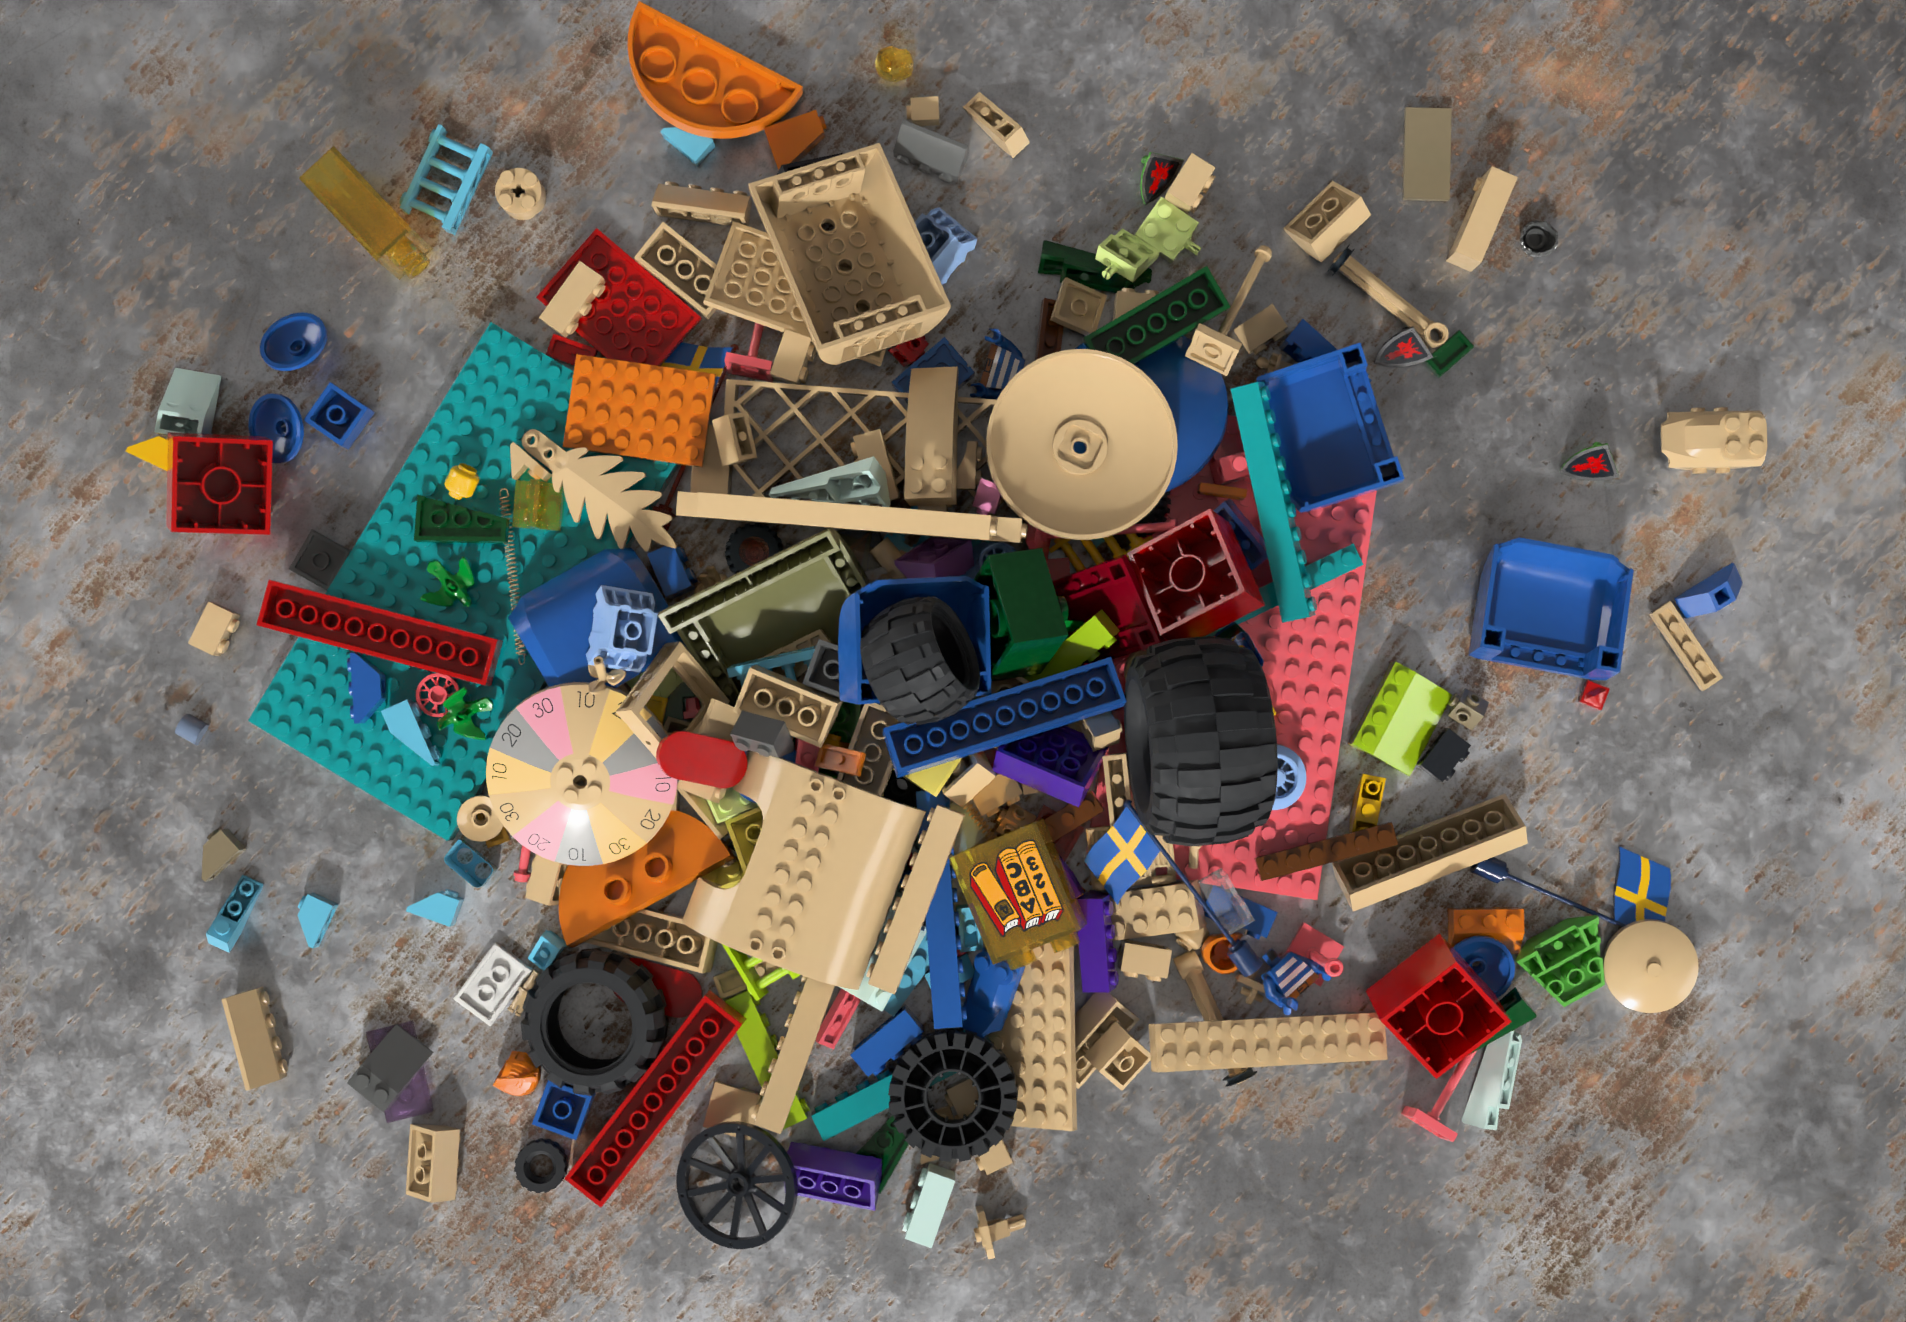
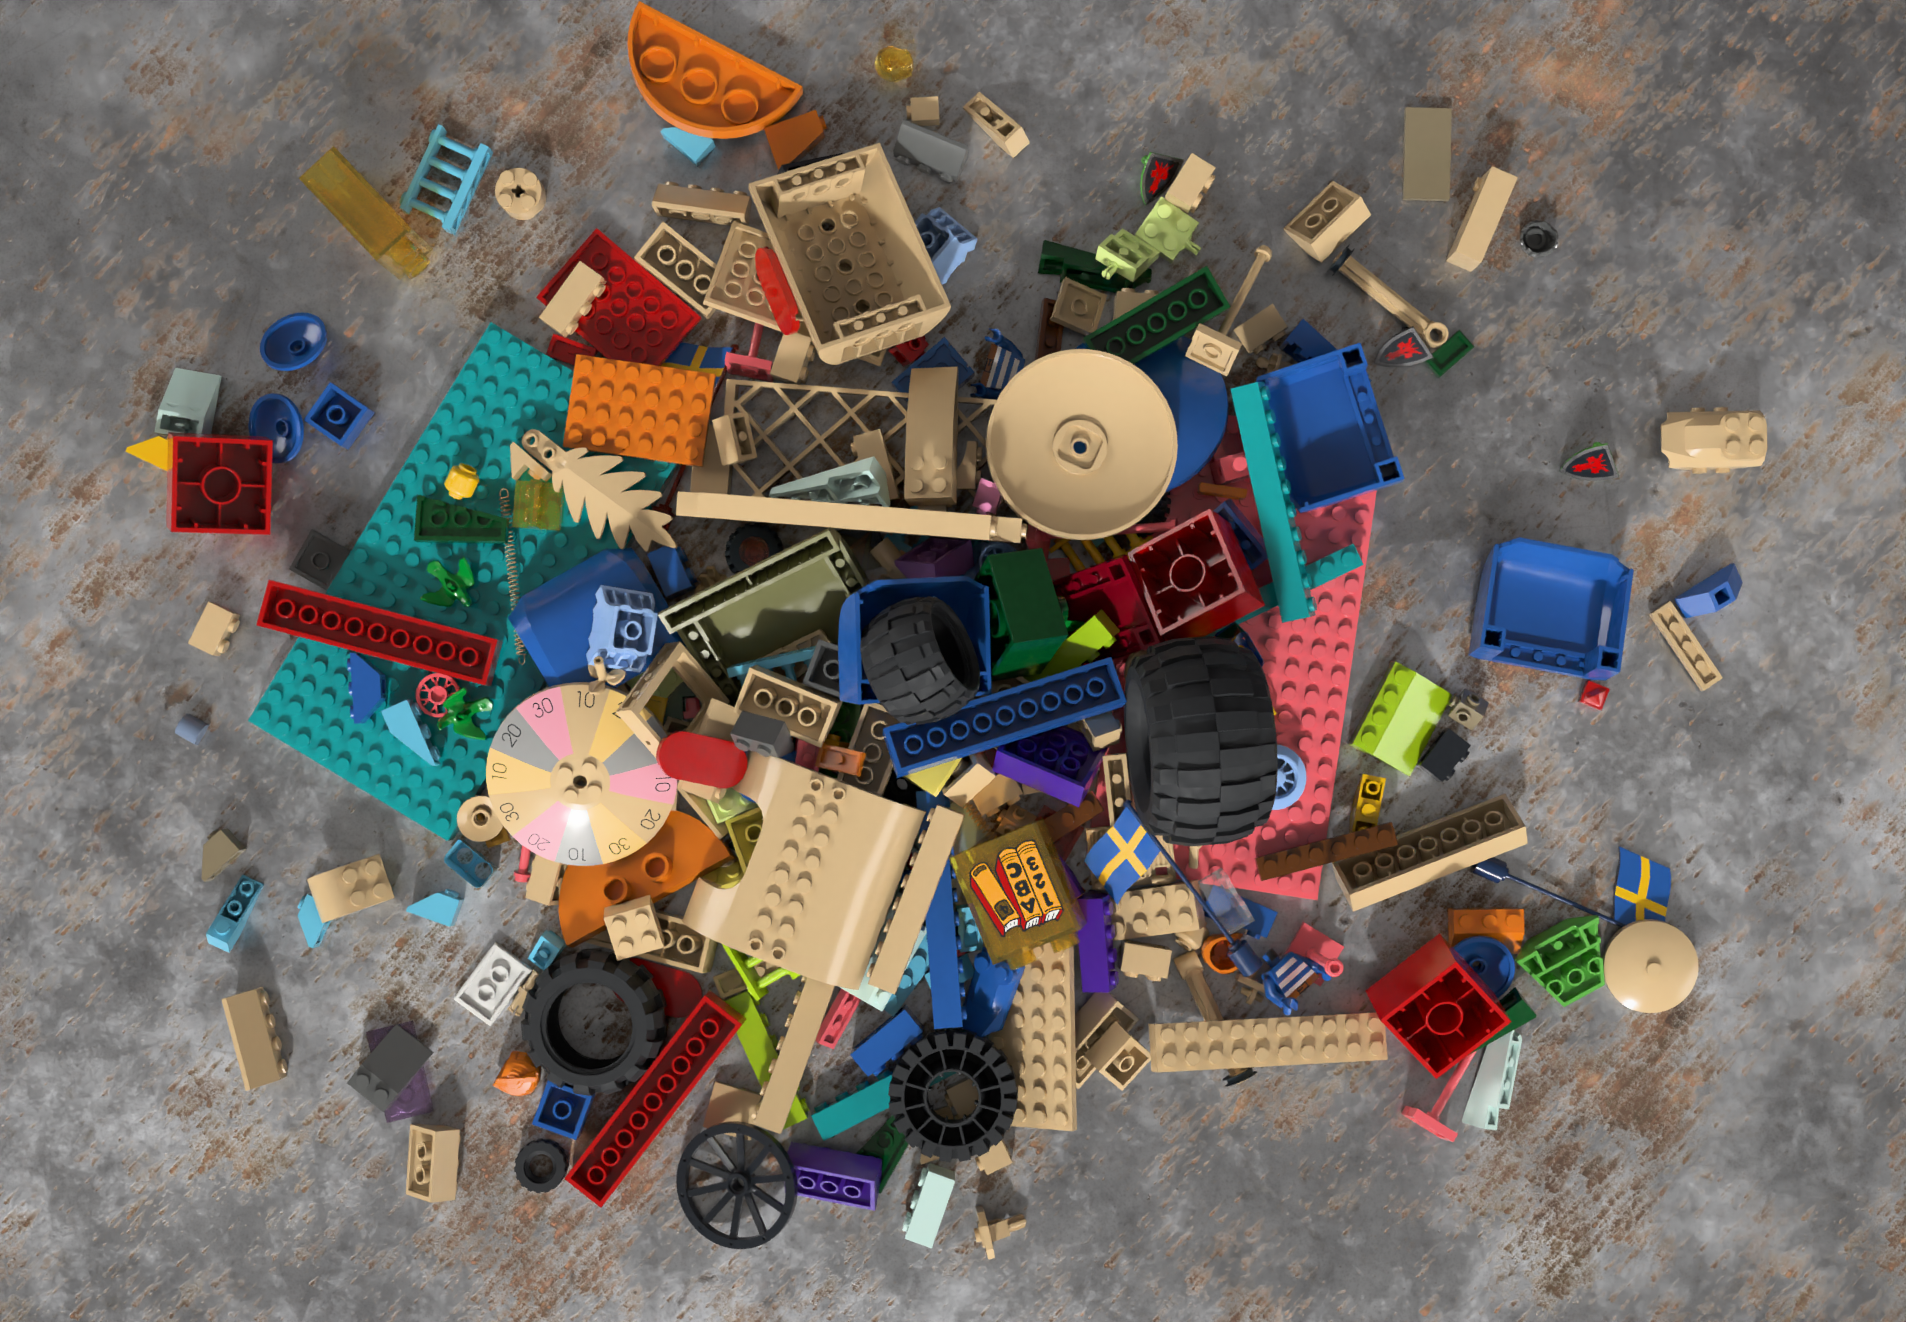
none -> tan brick [307,854,395,923]
none -> tan brick [604,895,664,961]
none -> red tile [755,246,800,335]

